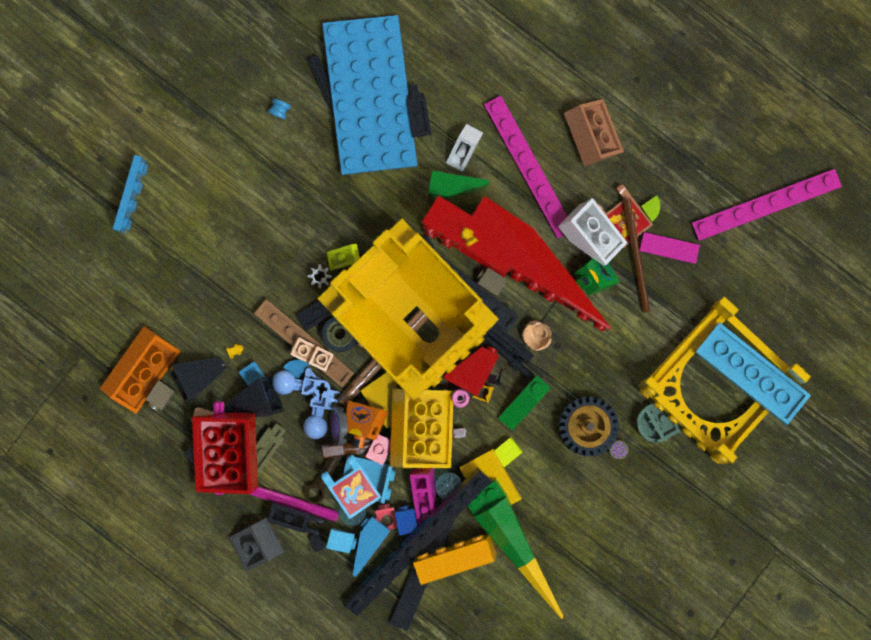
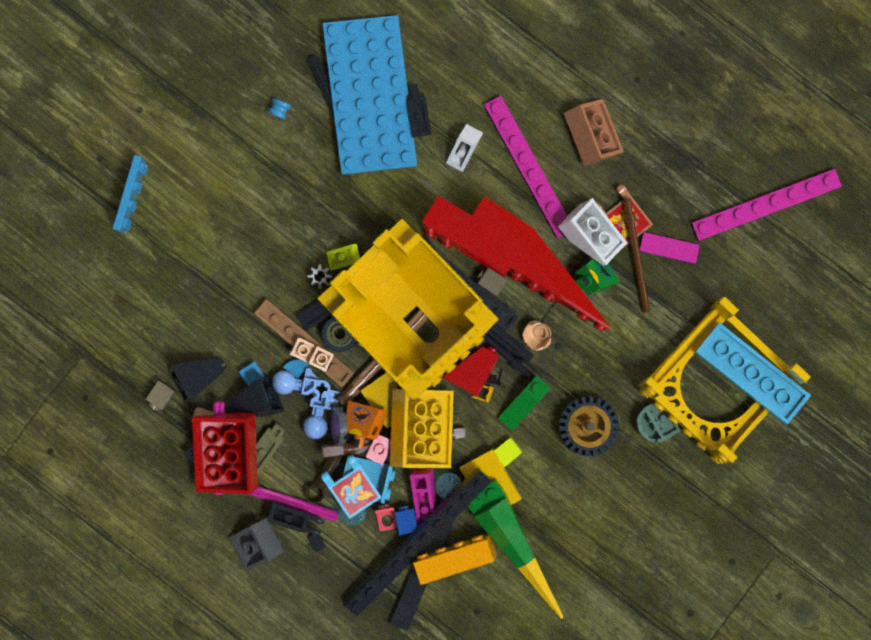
orange slope [100,326,181,414] -> none
yellow piece [226,343,243,359] -> none
medium azure slope [326,528,357,553] -> none
dark azure slope [353,516,391,577] -> none
green slope [428,171,489,202] -> none
bright pink piece [443,389,470,408] -> none
yellow piece [461,228,478,246] -> none
tile [609,440,629,460] -> none
lime tile [641,196,660,222] -> none

